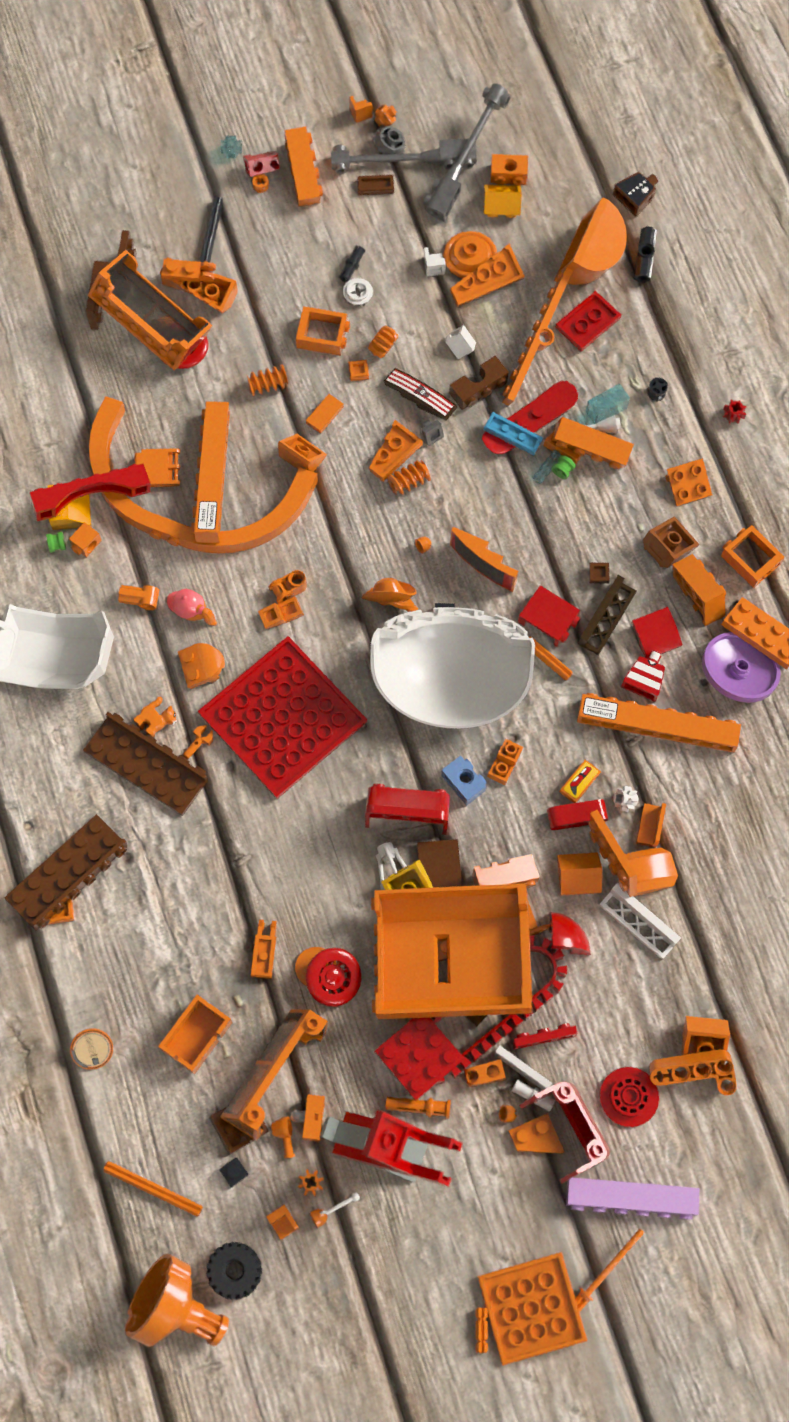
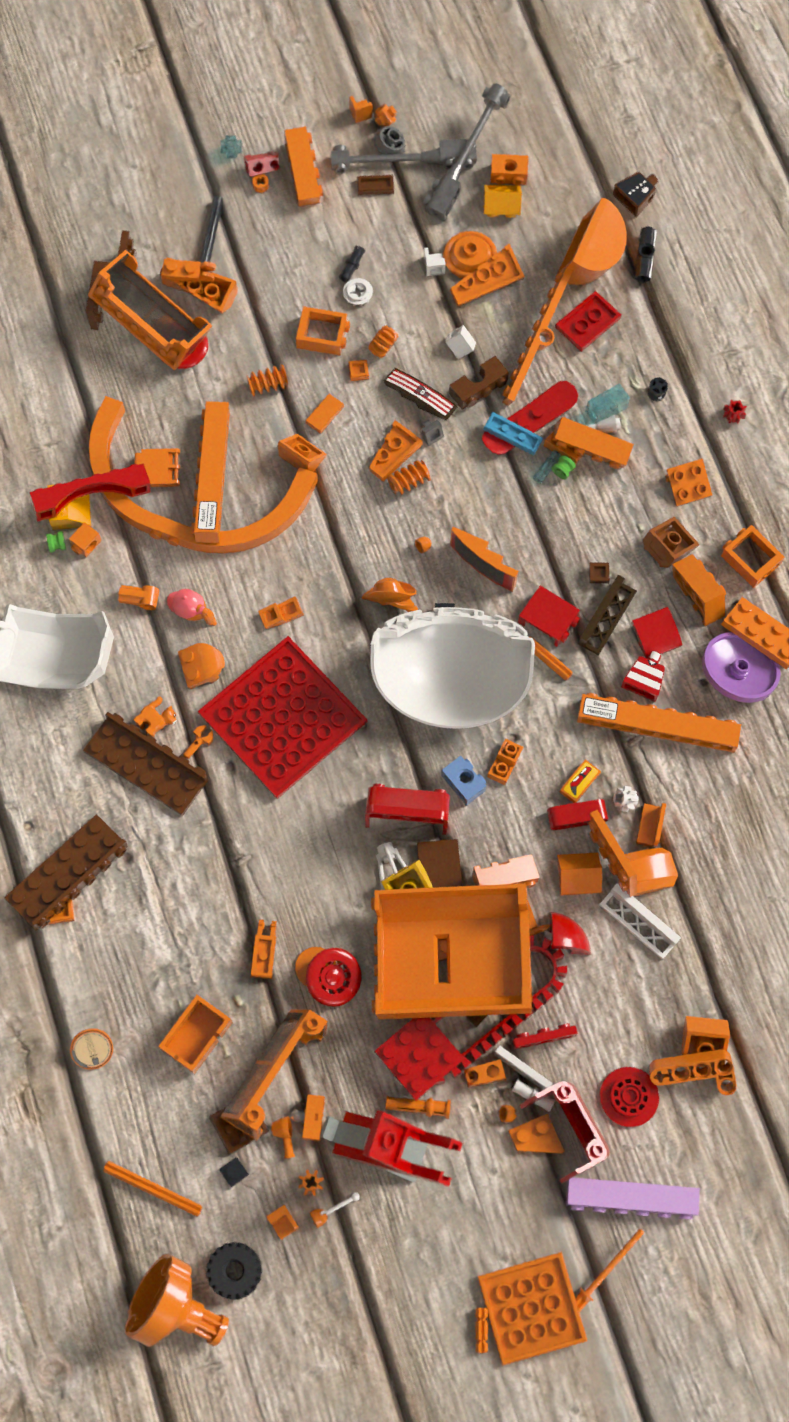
orange piece [268,570,307,604] -> none

